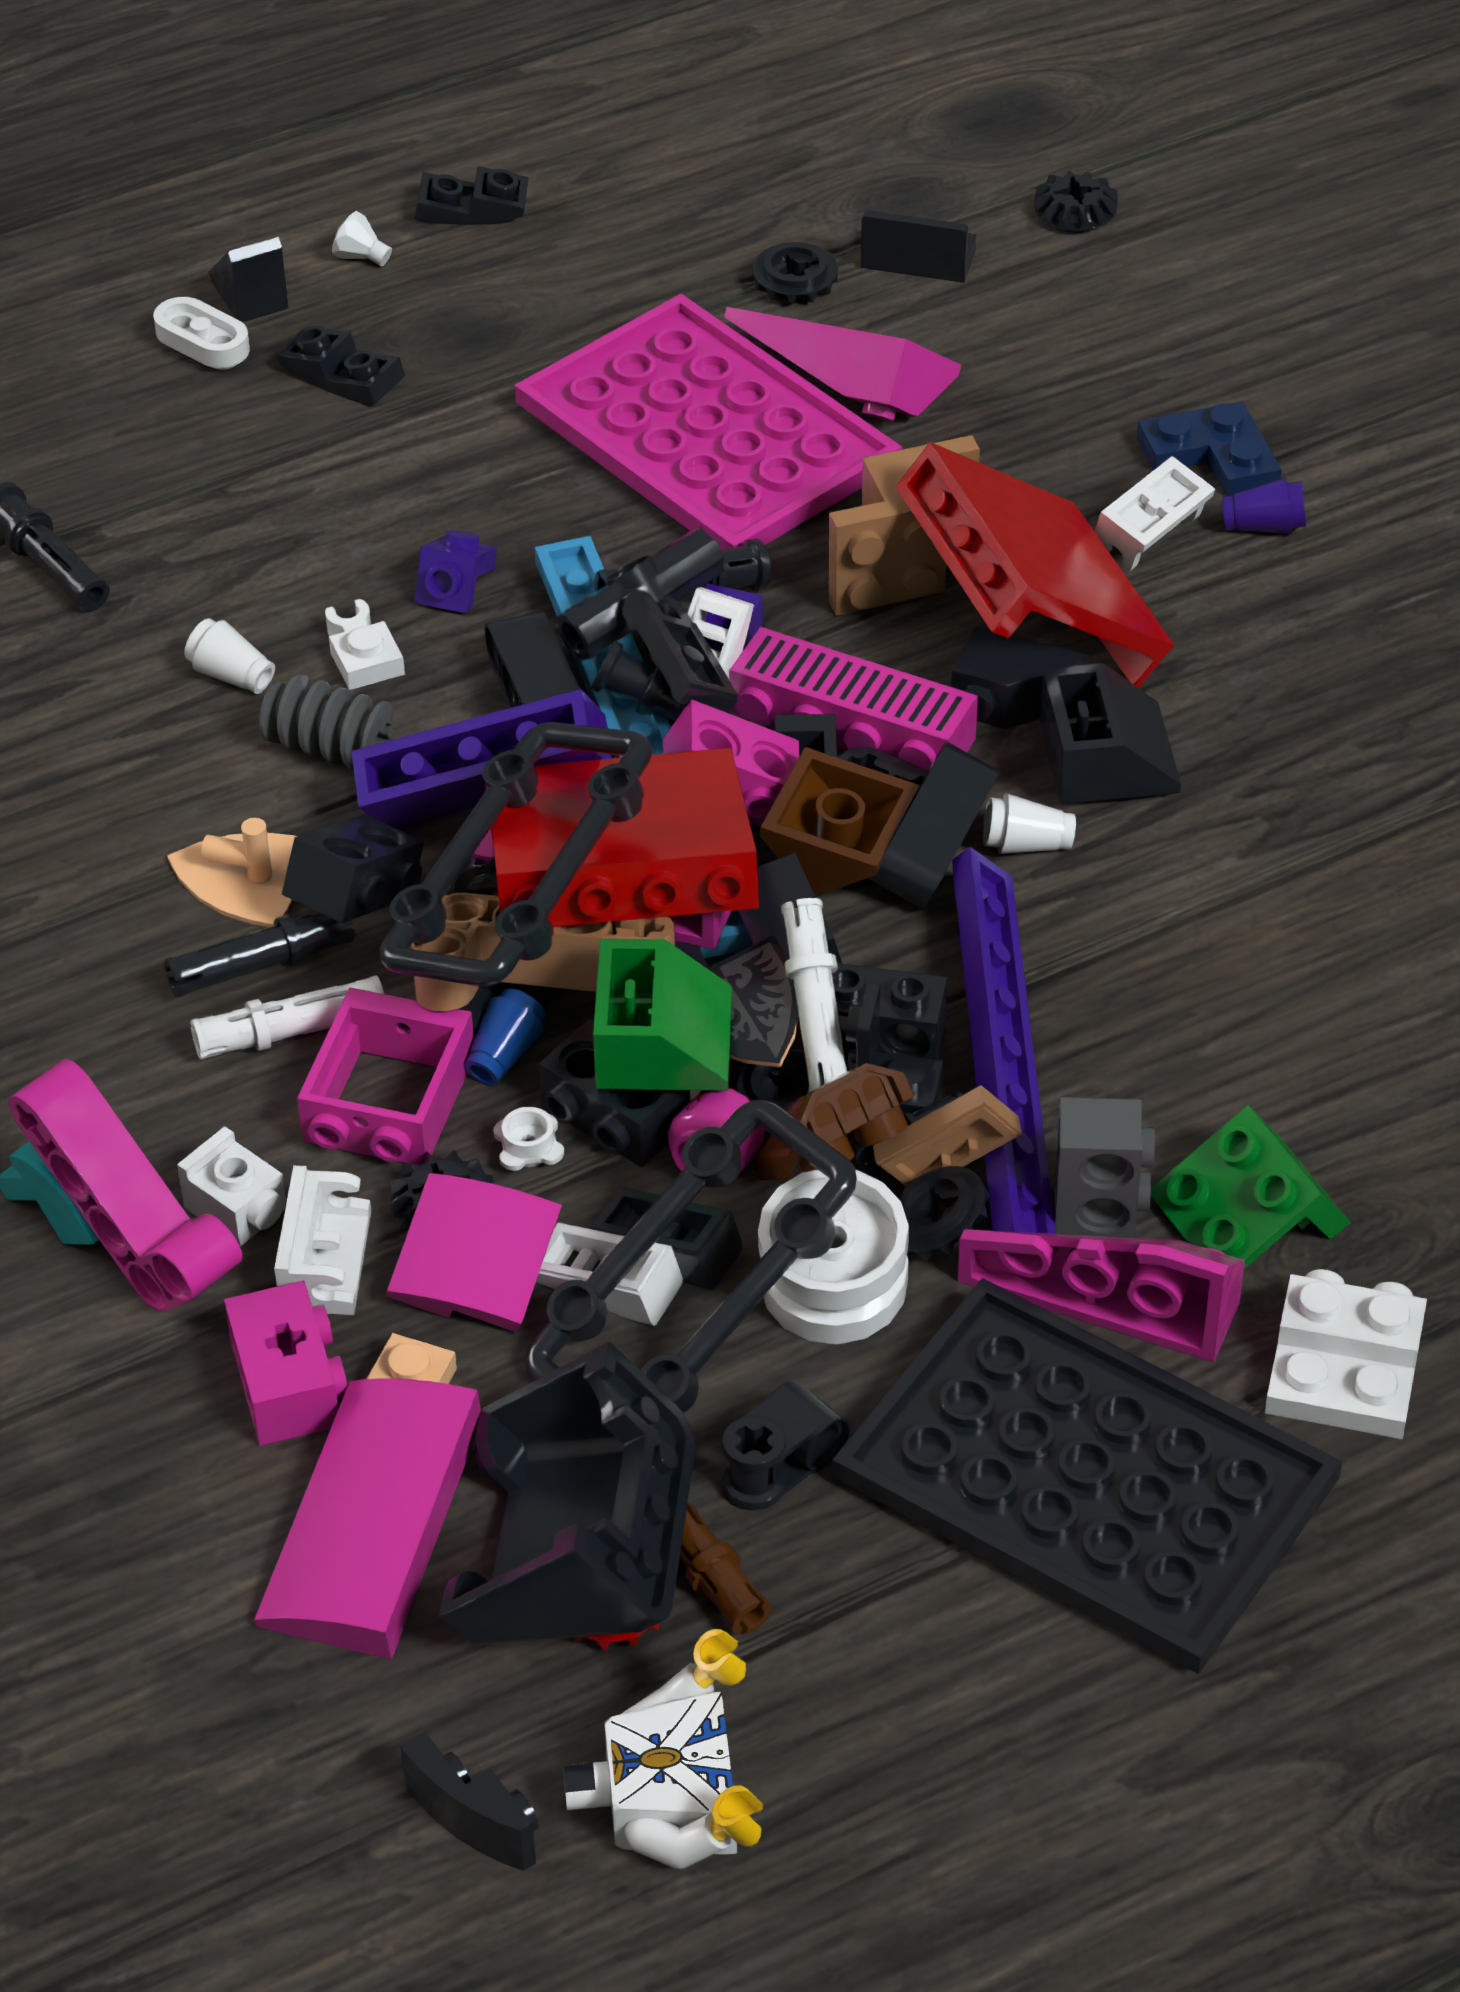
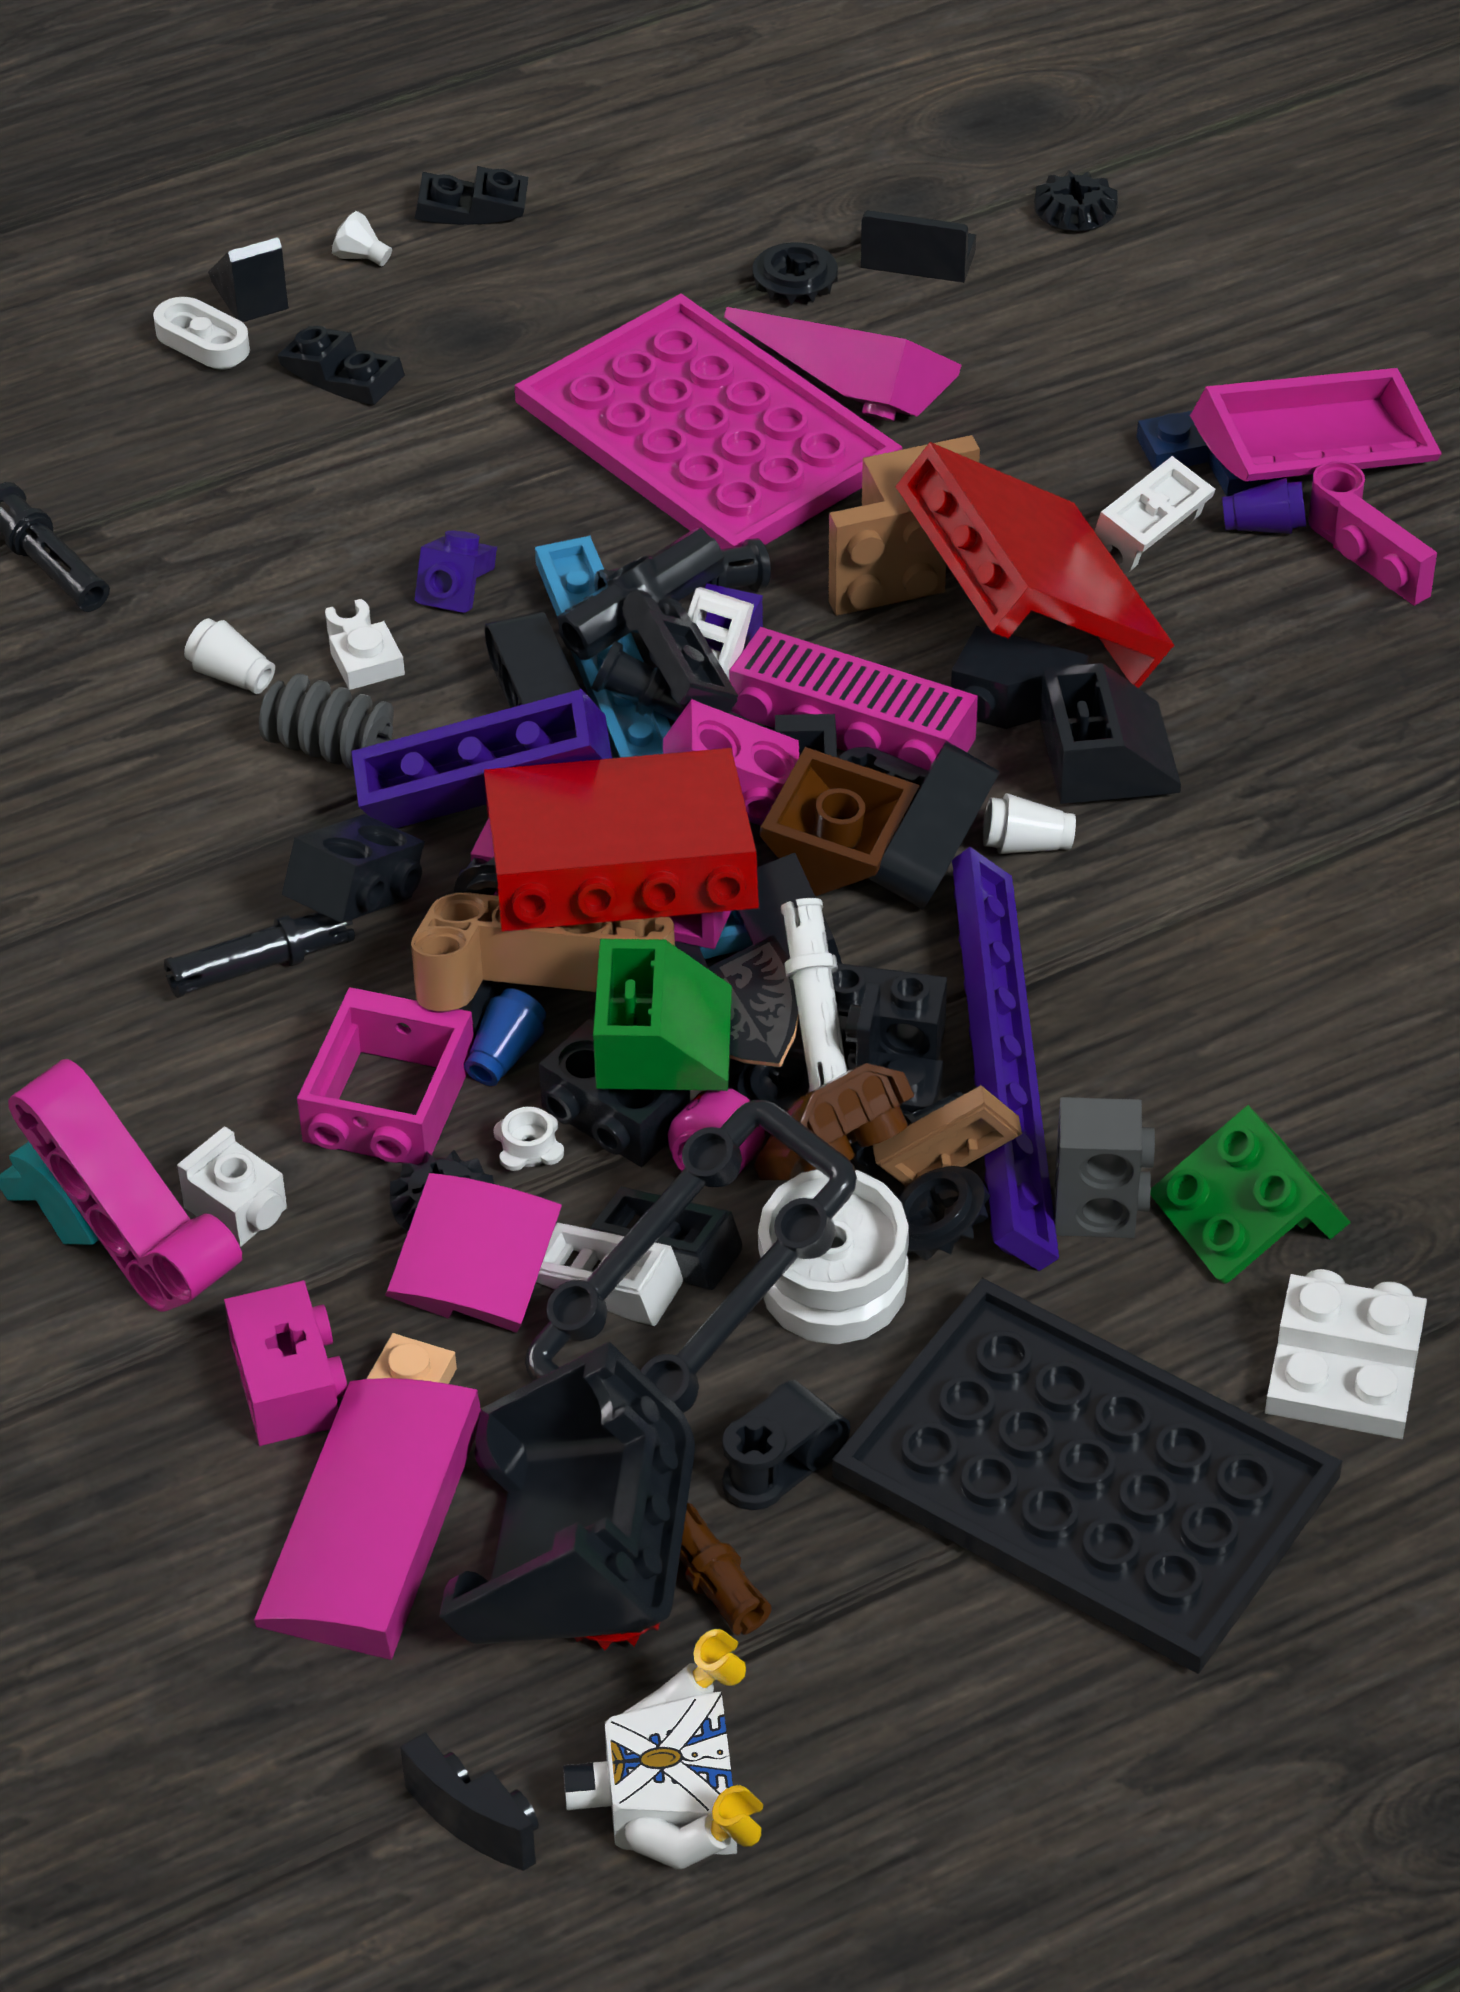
light nougat shield [167,818,297,927] -> none
white pin [190,975,384,1060] -> none
white hinge [274,1165,371,1315] -> none
black bar [379,722,652,987] -> none
dark pink wedge [958,1229,1245,1363] -> none
none -> dark pink slope [1190,368,1442,481]
none -> dark pink plate [1308,461,1437,606]

